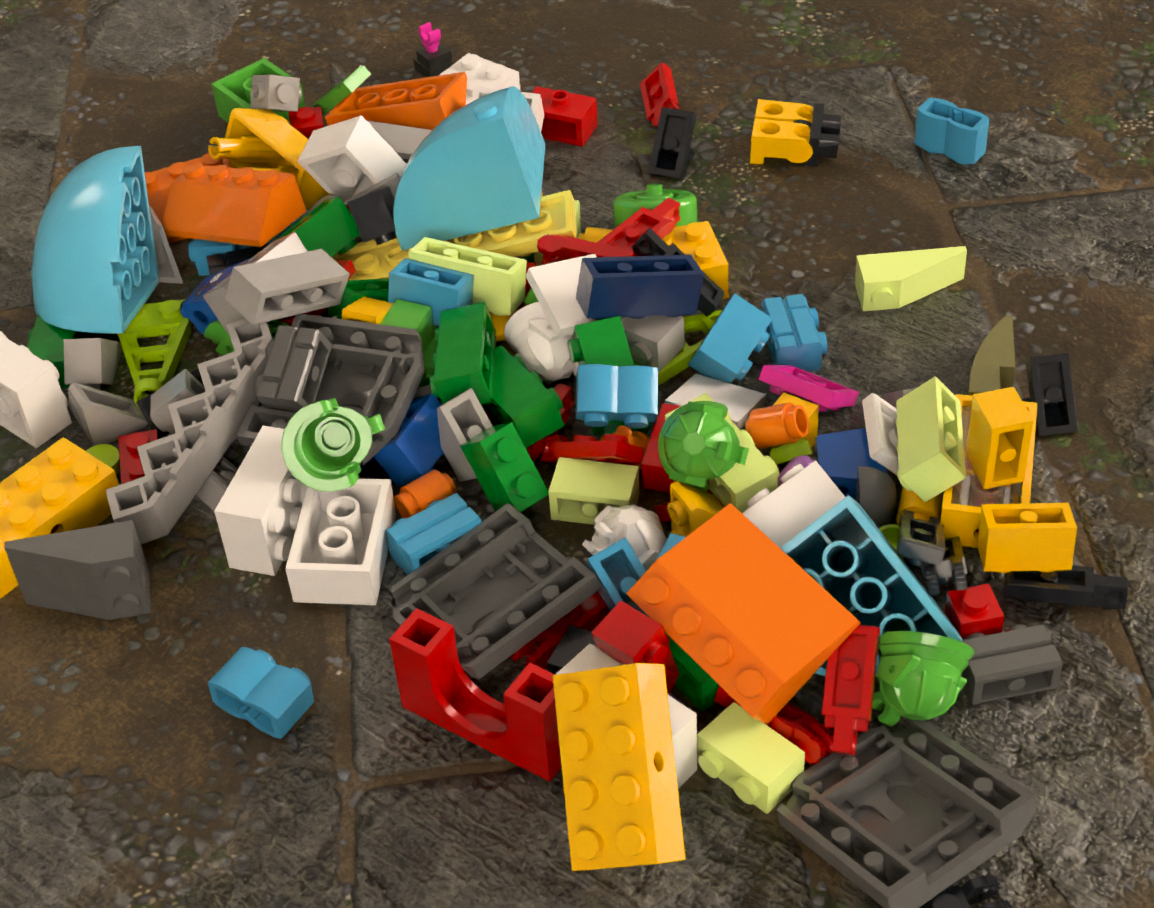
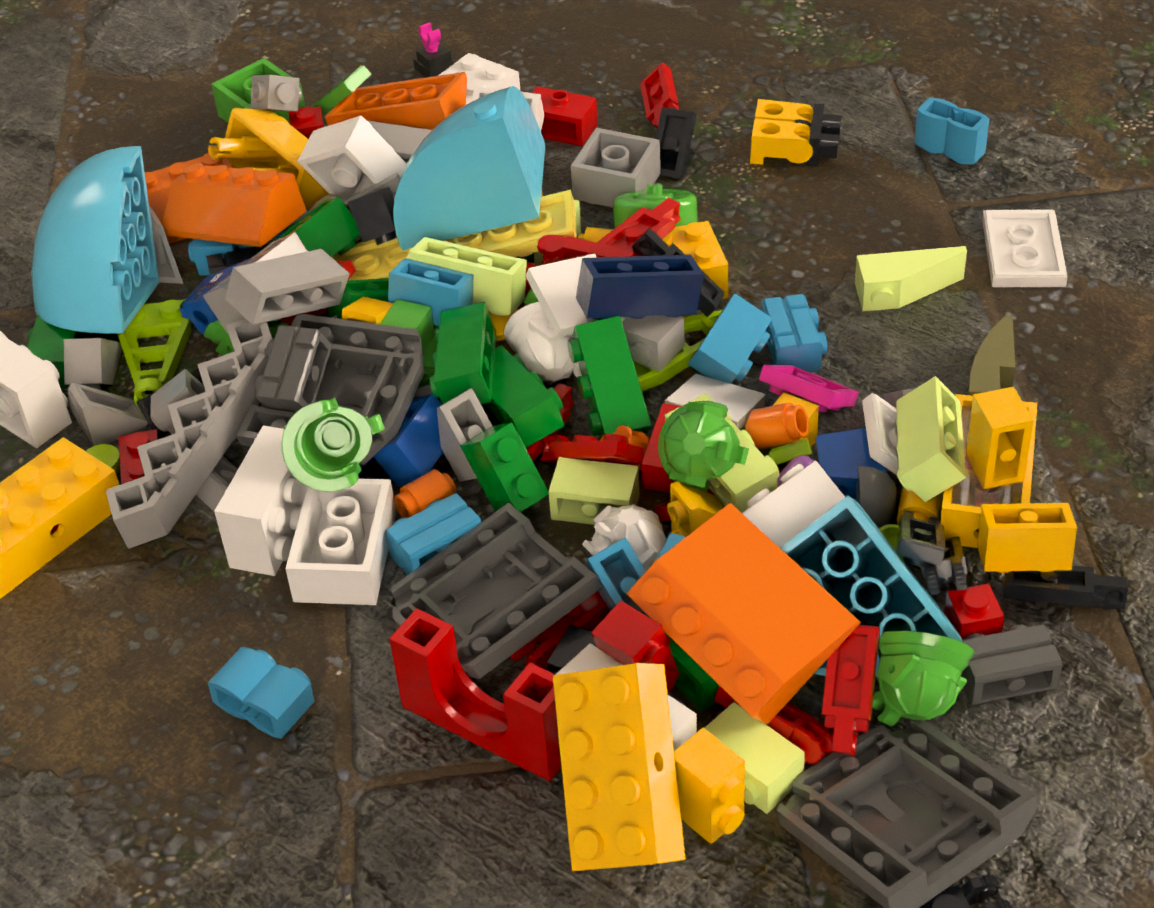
dark grey slope [4,520,152,620] -> none
dark azure brick [575,364,658,428] -> none
black slope [1022,353,1078,436] -> none
none -> light grey brick [571,128,661,208]
none -> yellow brick [674,728,745,844]
none -> white tile [982,210,1068,287]

